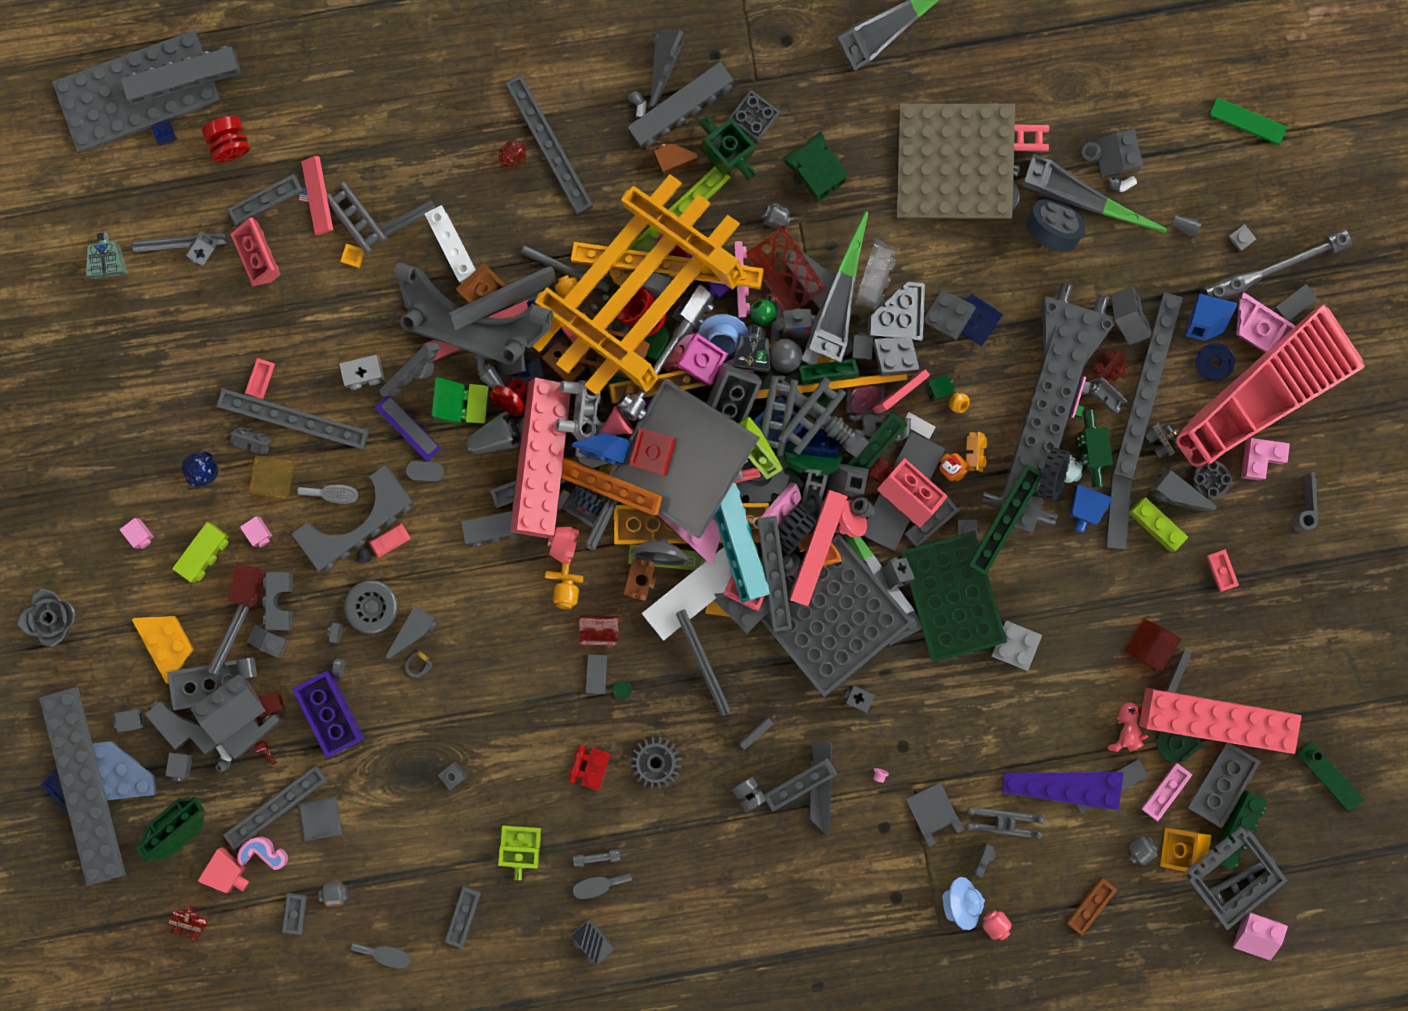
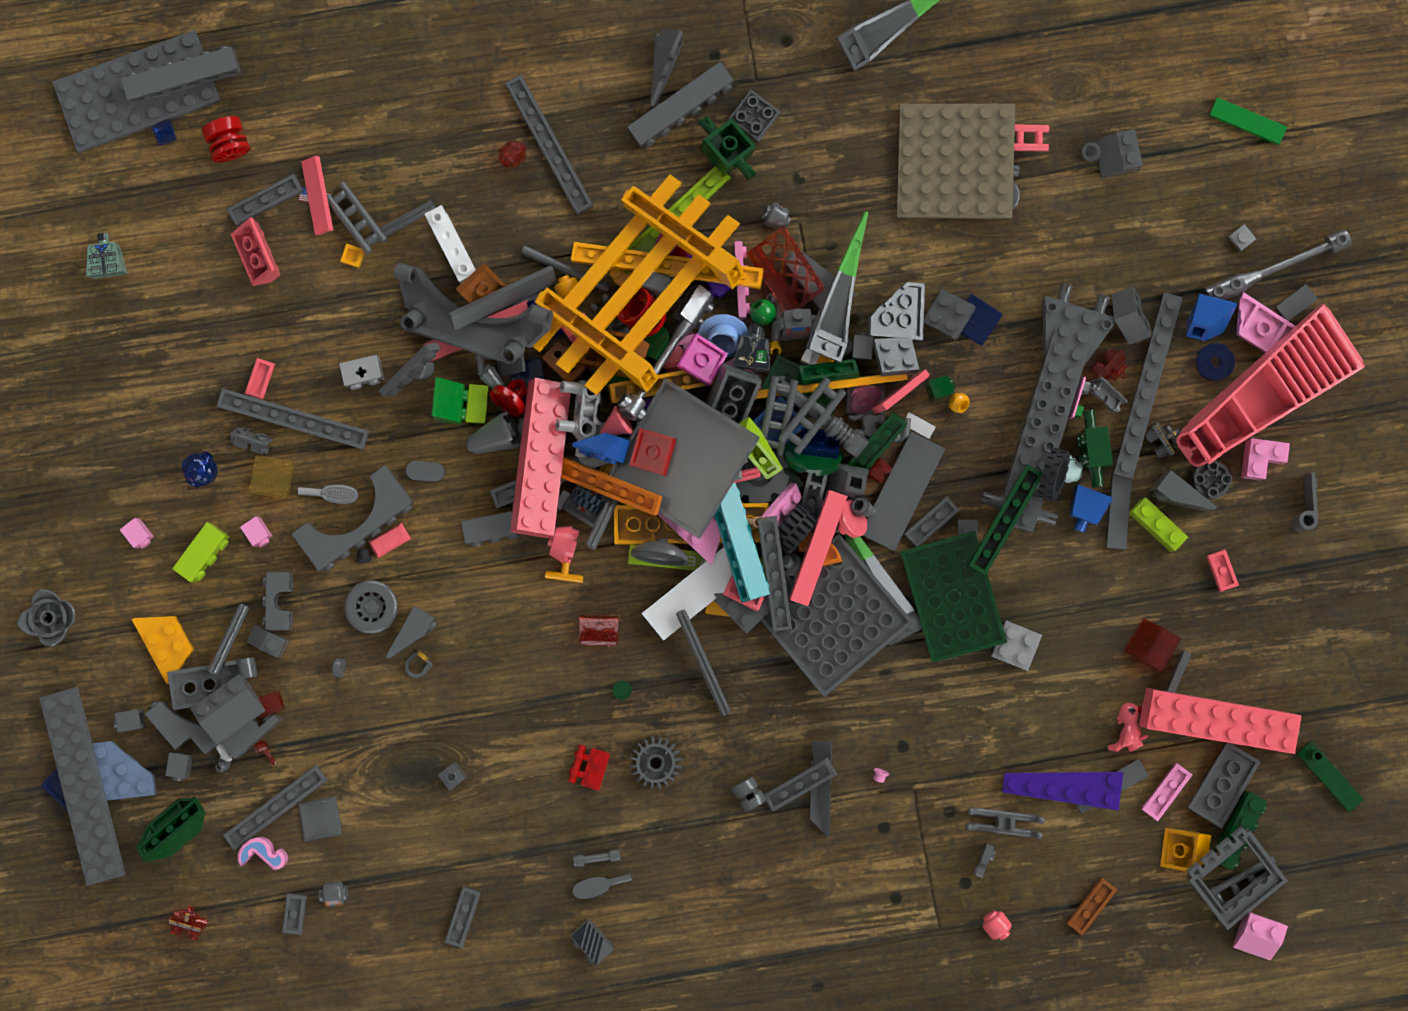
dark grey axle [132,233,227,252] -> none
dark grey brick [186,231,217,266] -> none
coral torso [198,847,249,893] -> none
clear red brick [227,563,265,606] -> none
dark purple brick [292,671,365,758] -> none
dark grey plate [327,623,343,643] -> none
dark grey piece [351,943,410,968] -> none
tile [374,396,442,462] -> none
lime plate [498,825,541,880] -> none
light orange head [553,580,579,609] -> none
dark grey tile [586,654,608,694] -> none
dark orange piece [624,559,656,601] -> none
arm [628,91,647,118] -> none
dark orange slope [654,144,698,176] -> none
dark grey tile [740,717,773,750] -> none
dark grey piece [769,339,802,373] -> none
dark green piece [782,131,849,203] -> none
dark grey brick [843,685,875,713] -> none
clear wedge [854,239,896,310] -> none
coral slope [877,458,947,528] -> none
dark grey brick [882,557,915,590] -> none
dark grey flag [906,783,964,847] -> none
head [939,453,968,482] -> none
light blue helmet [943,877,985,930] -> none
light orange hinge [966,432,987,472] -> none
dark grey plate [1022,154,1167,233] -> none
black wheel [1025,199,1085,252] -> none
arm [1108,176,1137,192] -> none
dark grey head [1128,836,1158,865] -> none
dark green tile [1155,731,1203,762] -> none
dark grey cone [1172,215,1202,237] -> none

